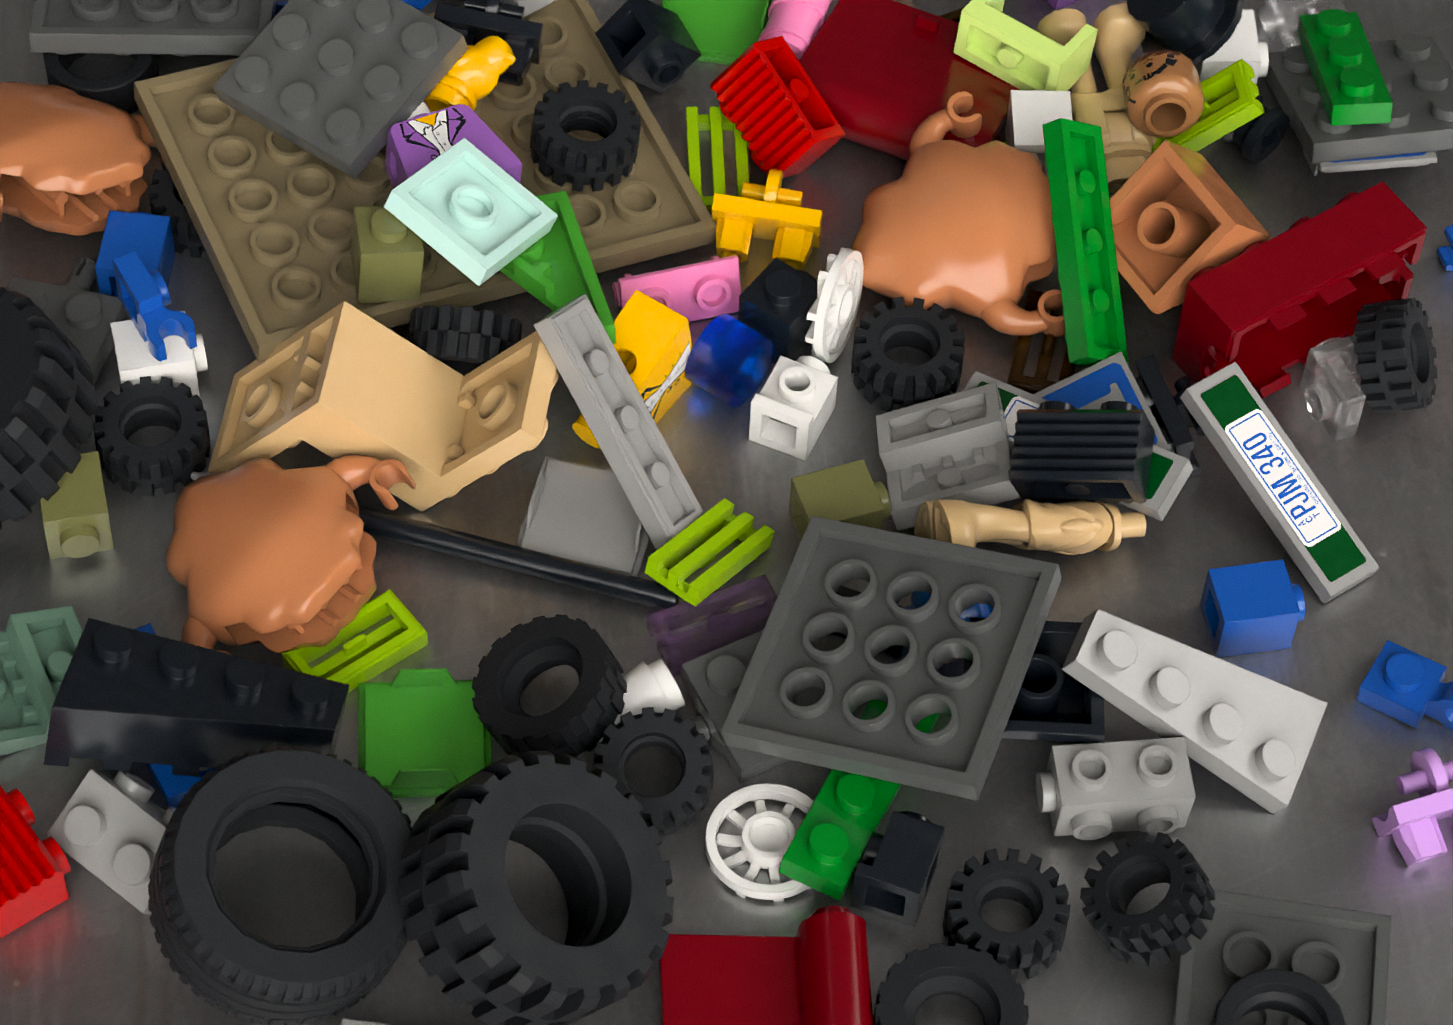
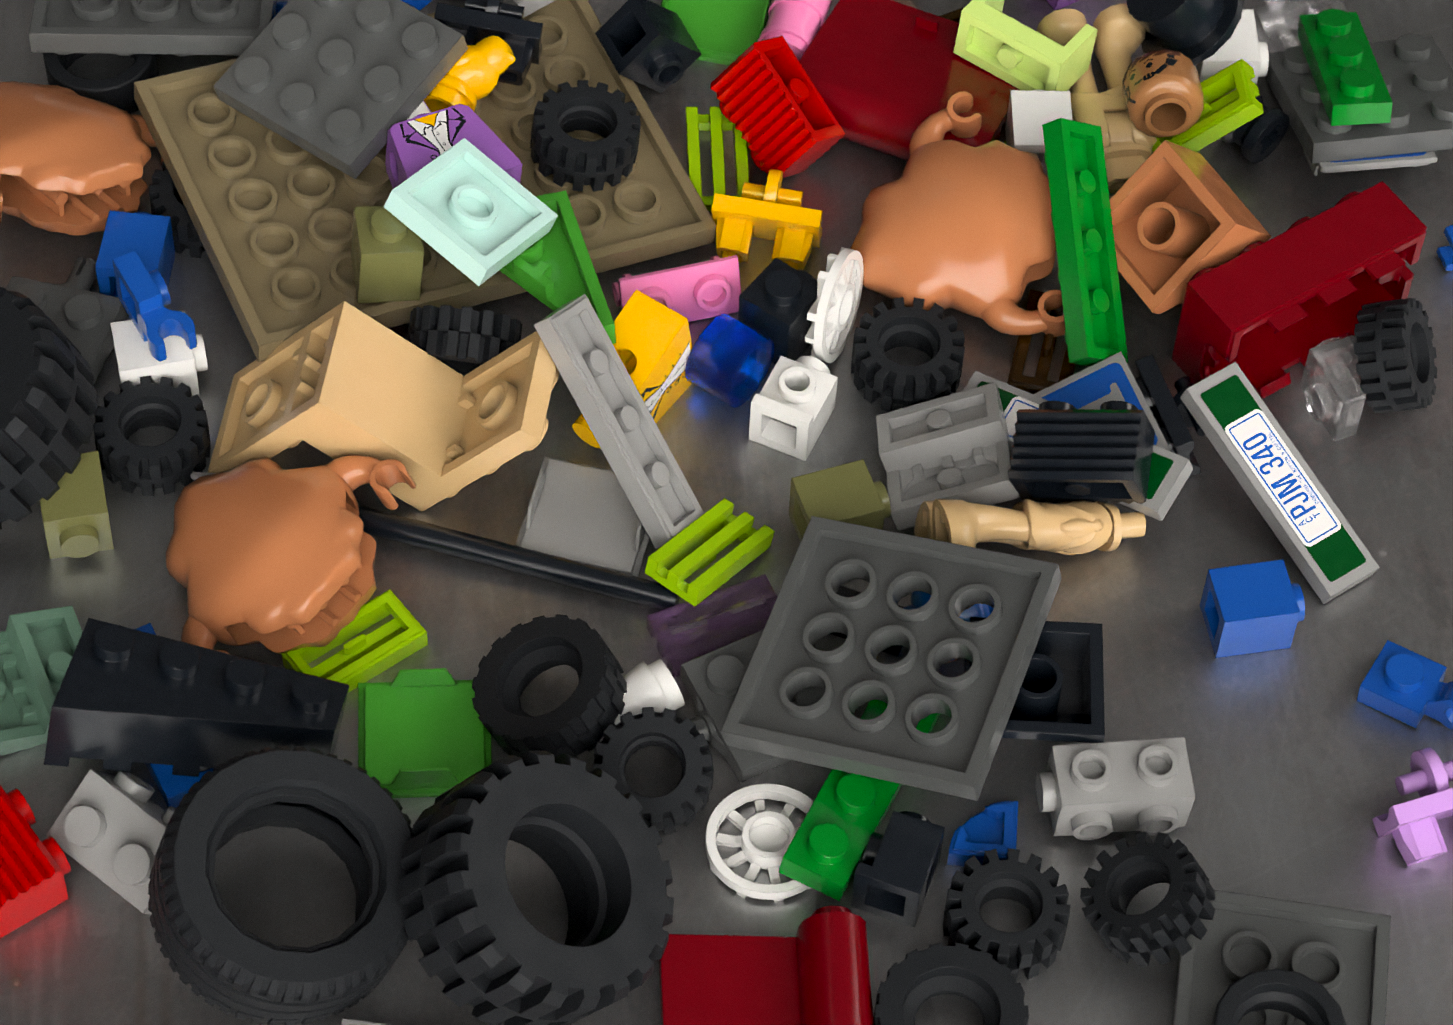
wing [1062,609,1328,814] -> none
none -> blue tile [947,801,1018,866]

